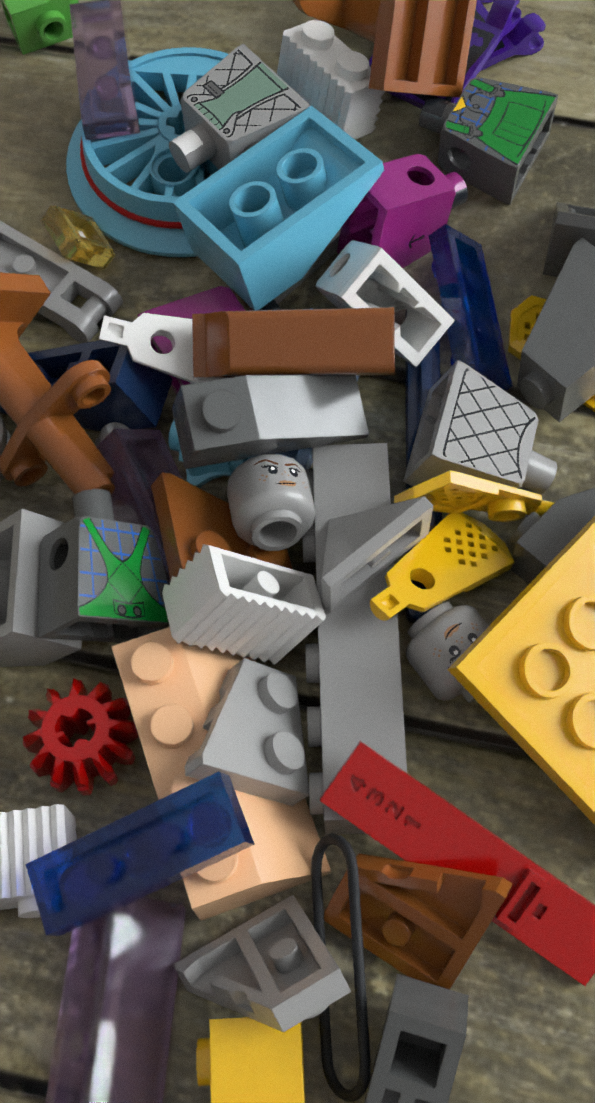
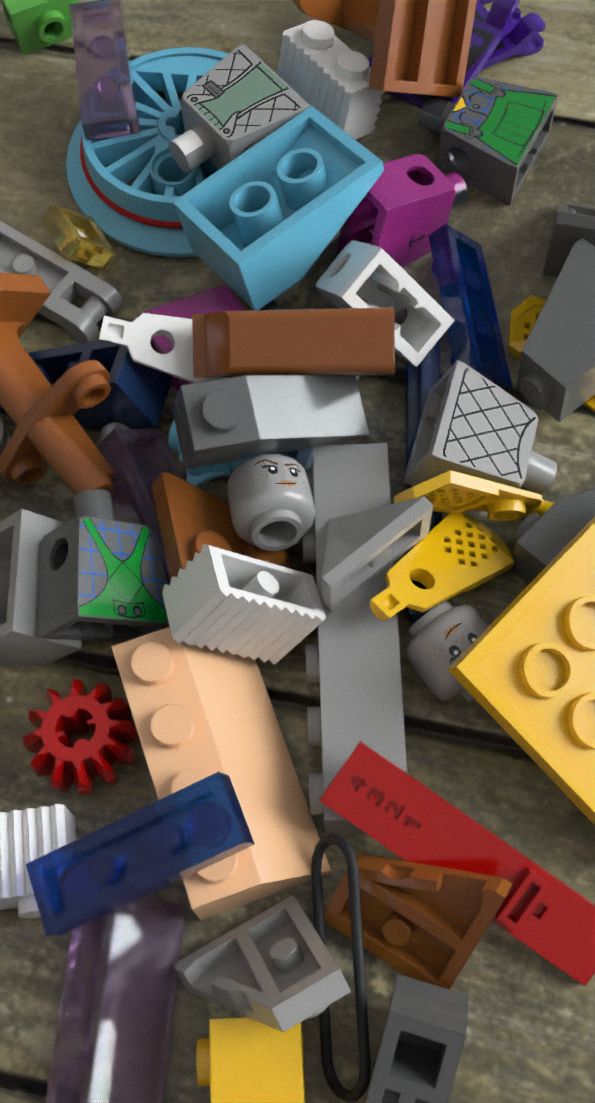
light grey wing [185,658,309,806] -> none

